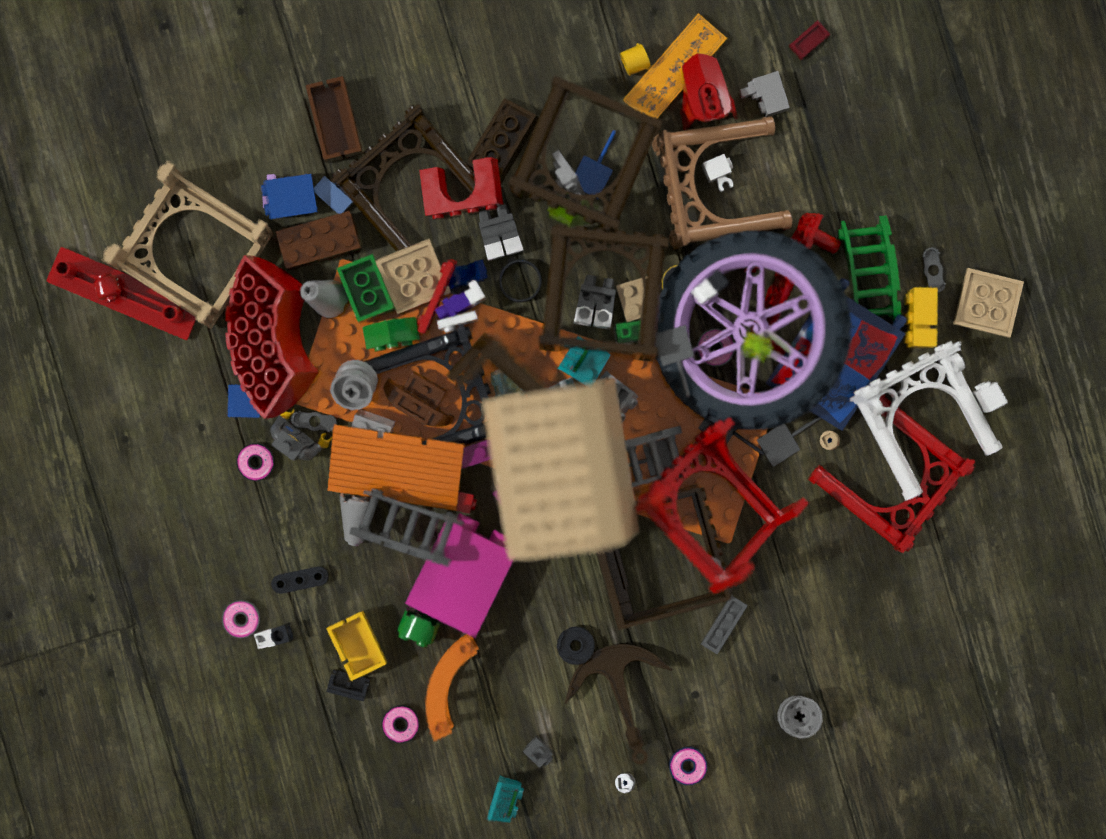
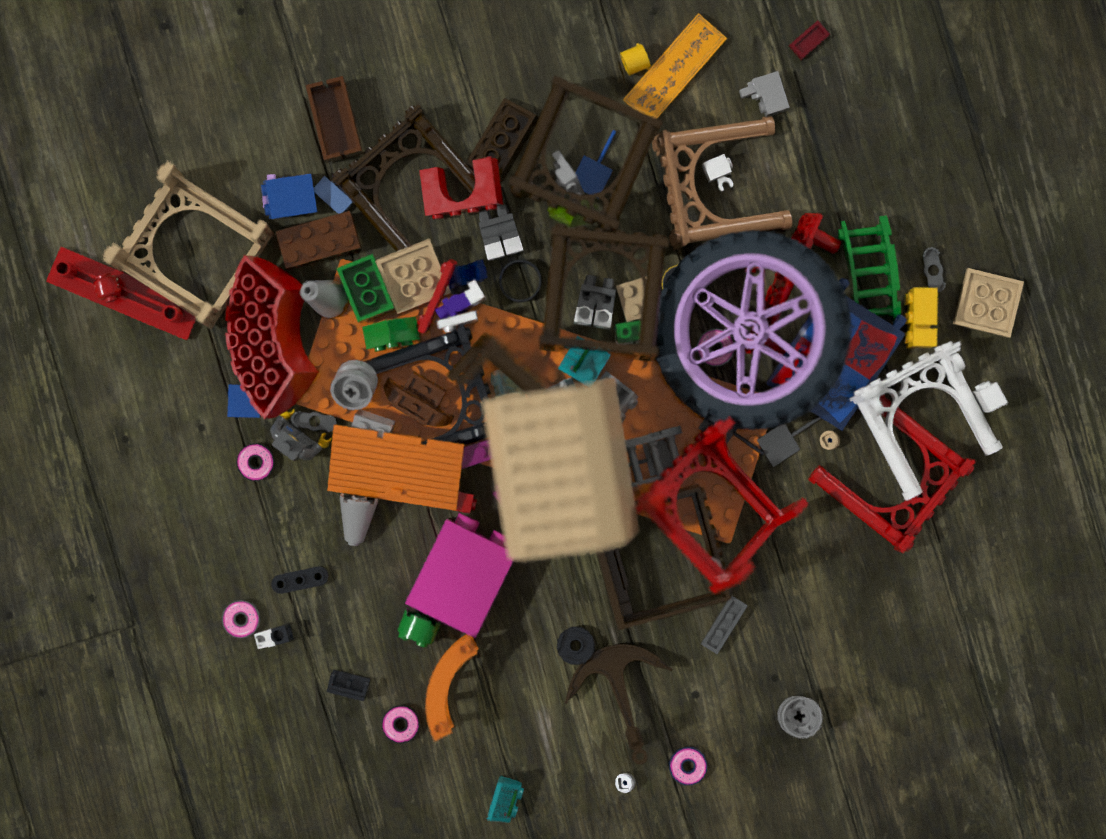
yellow piece [326,610,387,681] -> none
dark grey fence [349,488,464,567] -> none
dark grey brick [523,735,553,768] -> none
dark grey piece [656,325,694,397] -> none
red piece [680,53,738,131] -> none
leg [691,269,731,305] -> none
clear neon green brick [741,333,773,362] -> none

